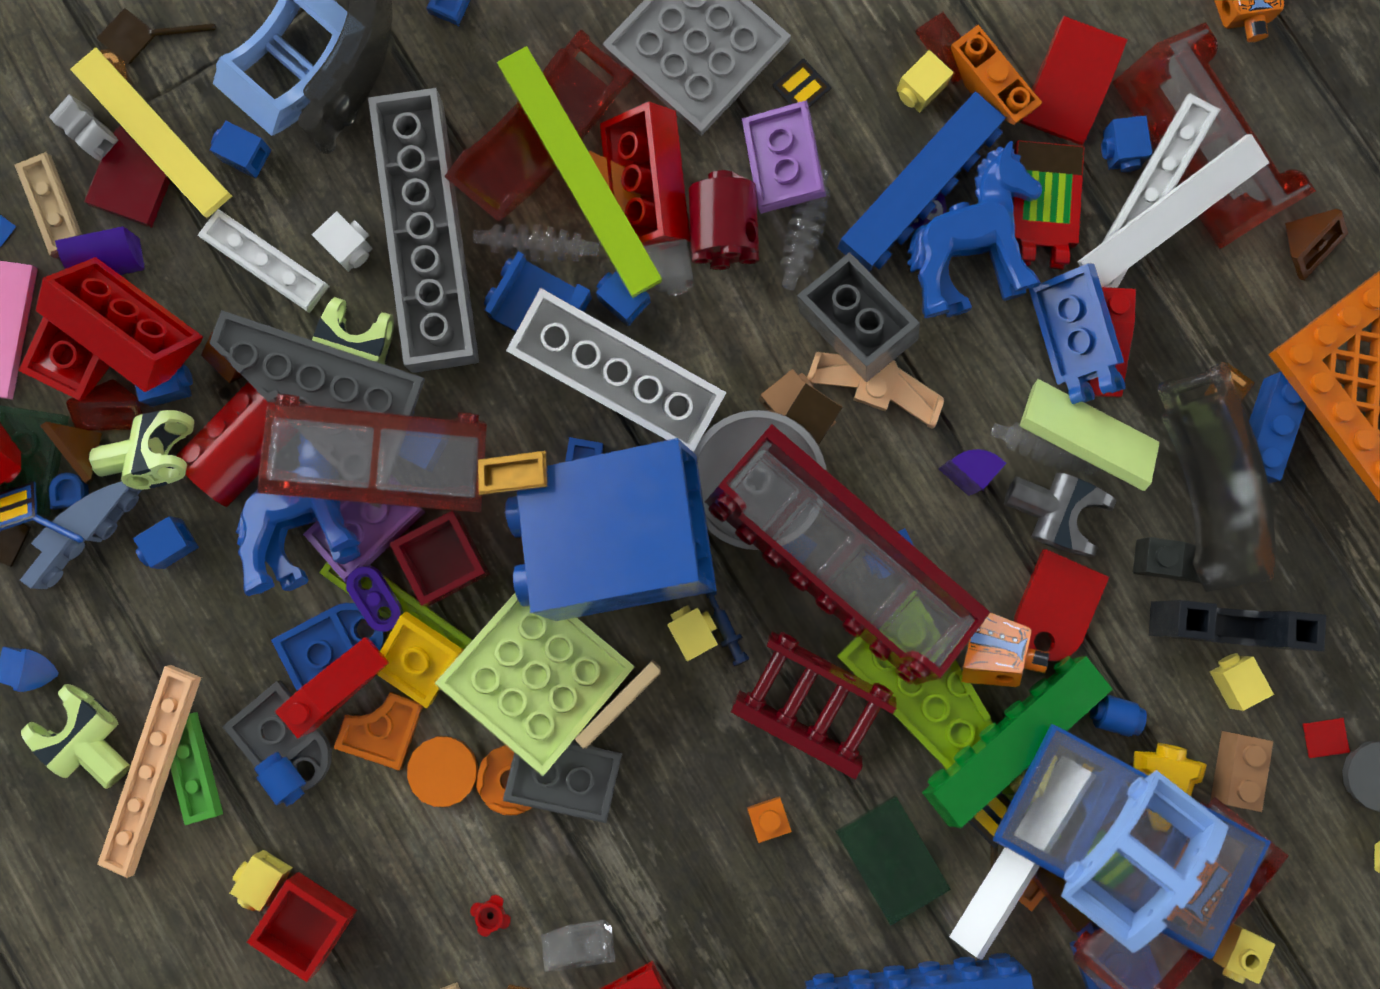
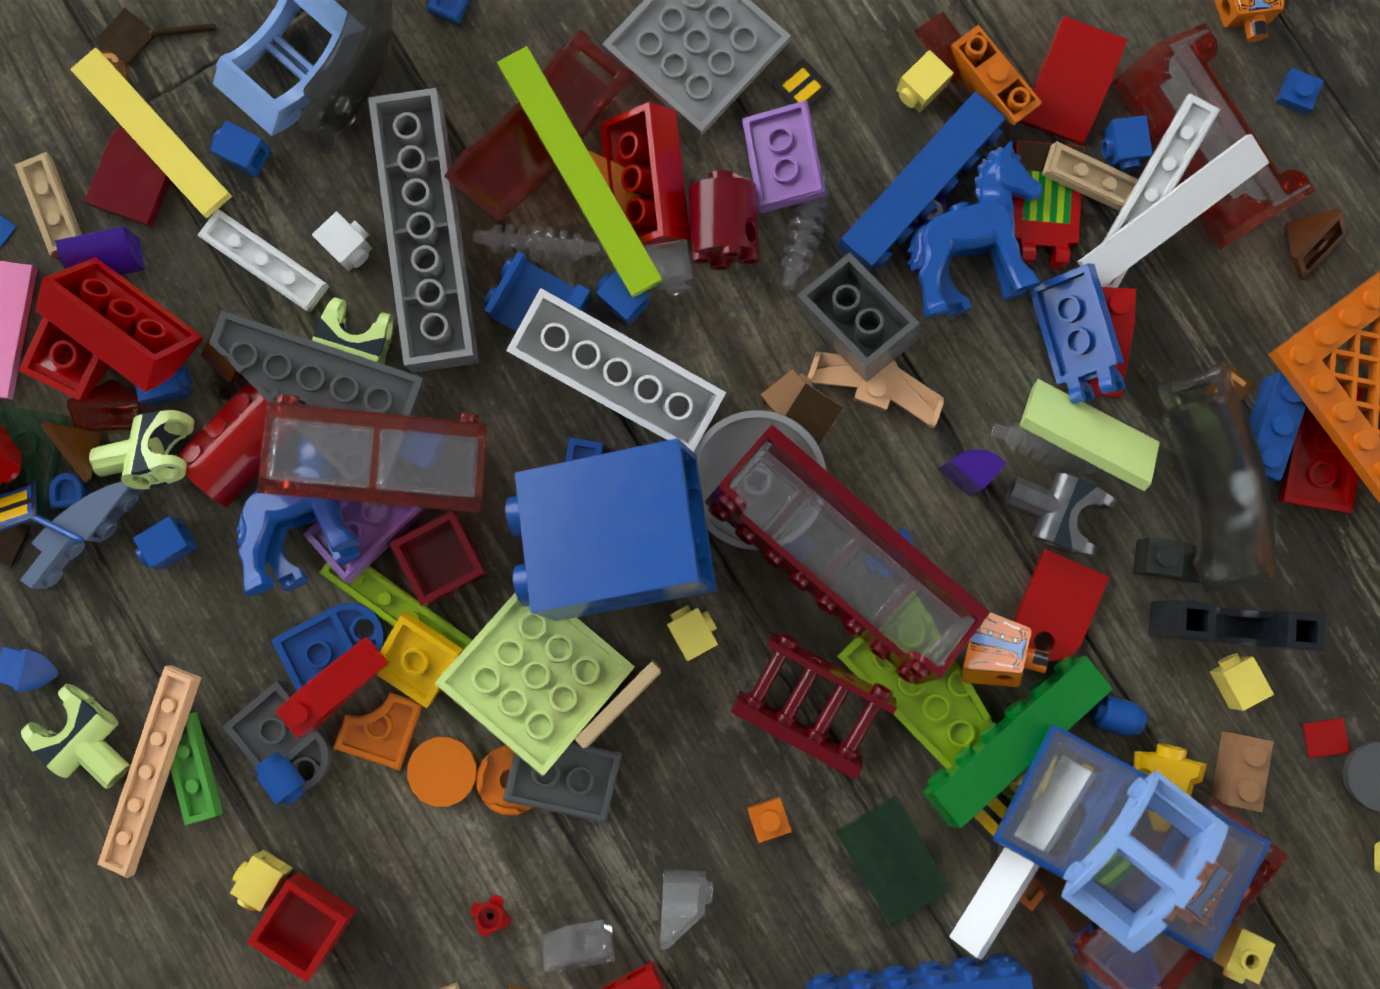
light grey leg [49,94,118,161] -> none
dark purple plate [346,565,403,632] -> none
pearl gold tile [478,451,548,495] -> none
dark blue piece [705,592,749,667] -> none
none -> clear slope [660,869,713,949]
none -> tan tile [1042,141,1139,211]
none -> blue plate [1275,68,1324,115]
none -> red tile [1278,383,1366,513]

